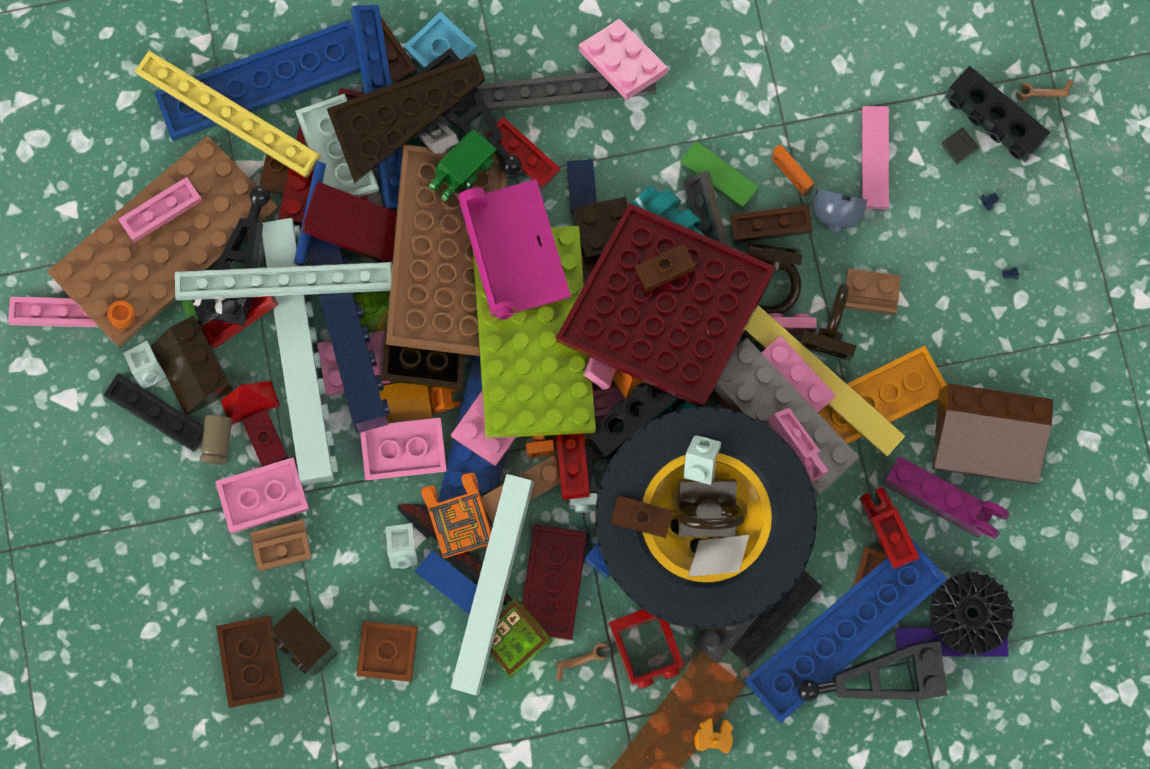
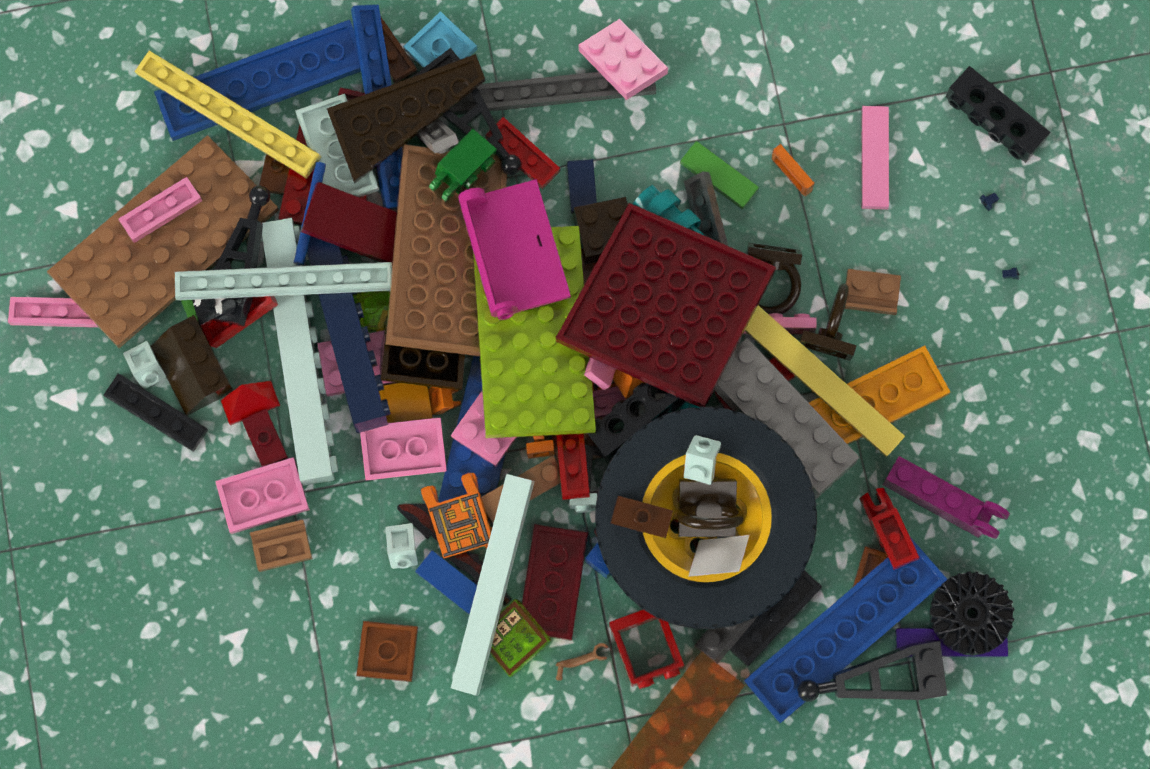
orange tile [107,300,136,329] -> none
dark tan piece [200,415,232,465] -> none
reddish brown plate [216,616,285,708] -> none
dark brown brick [270,607,338,676] -> none
reddish brown plate [634,244,696,292] -> none
light orange piece [694,717,733,754] -> none
reddish brown plate [729,205,813,243] -> none
bright pink plate [762,336,836,413] -> none
bright pink hinge [767,408,828,482] -> none
sand blue cylinder [813,189,867,233] -> none
slope [932,383,1053,484] -> none
clear smoke tile [941,127,979,164] -> none
medium nougat piece [1016,80,1073,102] -> none

